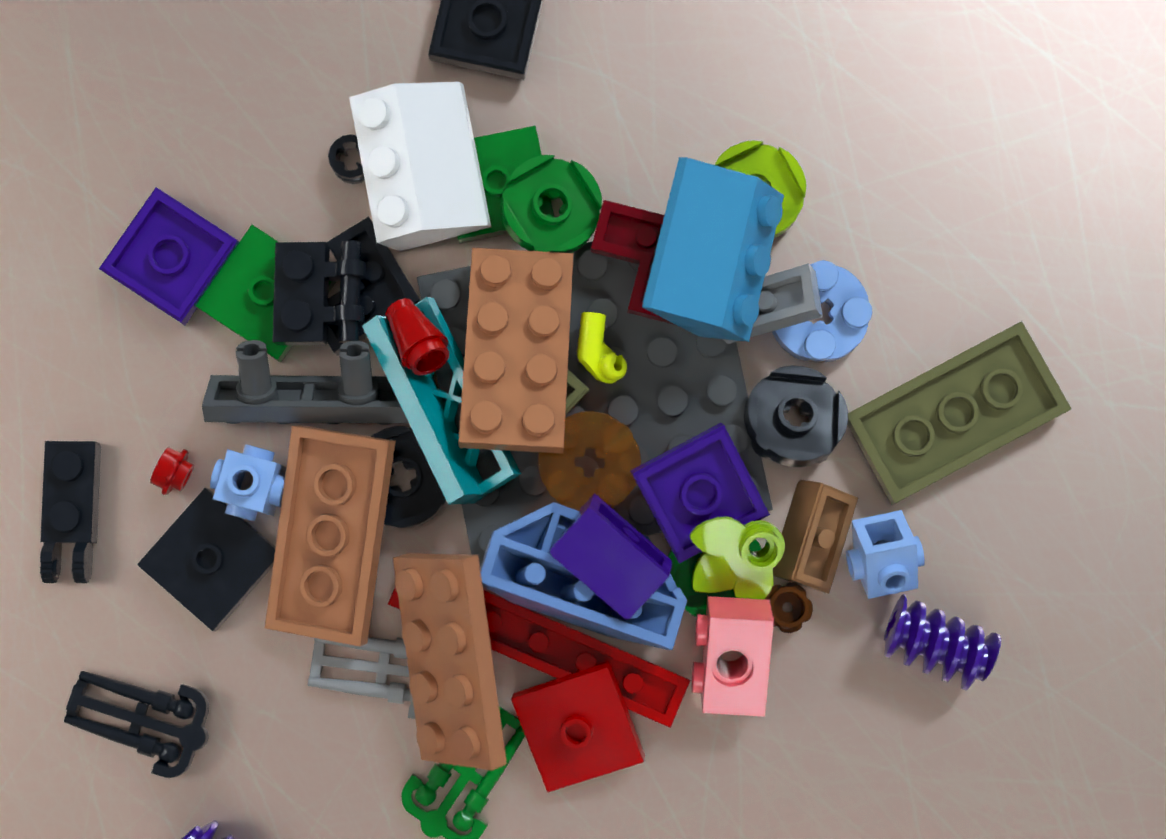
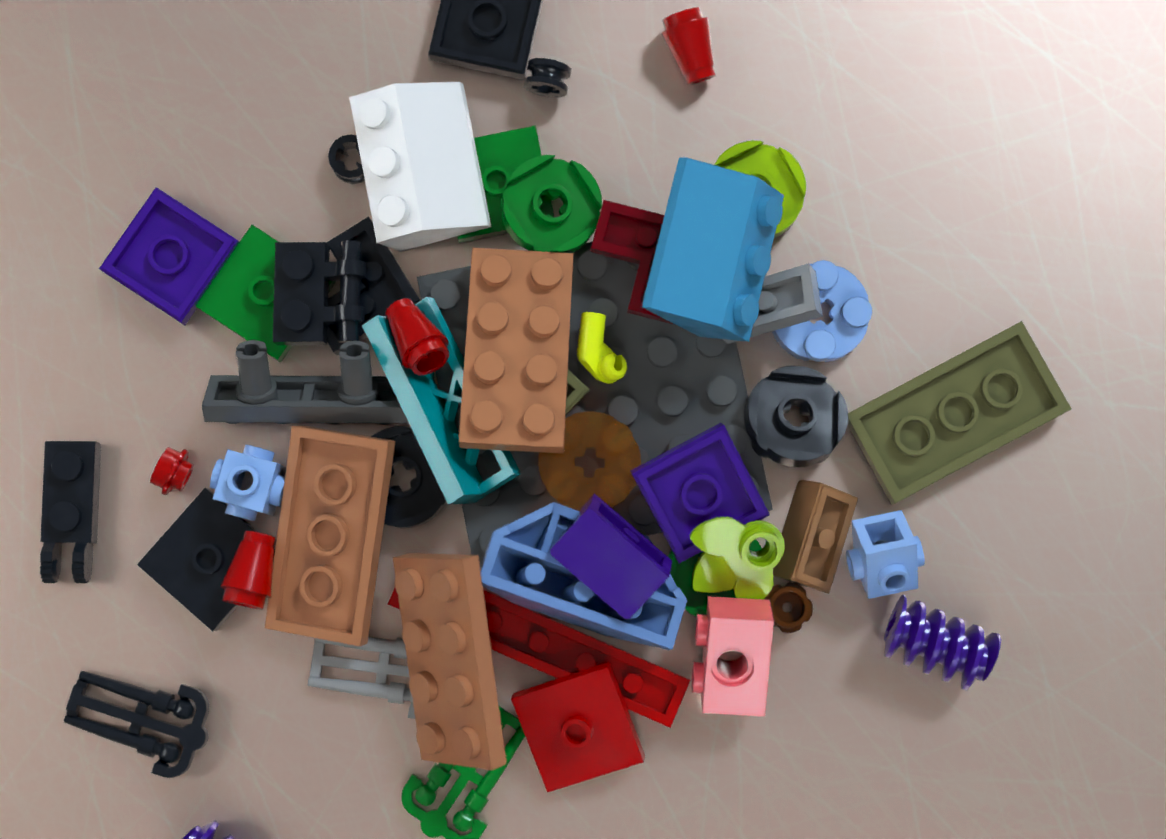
none -> red cone [220,531,275,610]
none -> black bush [524,58,571,97]
none -> red cone [662,7,716,85]

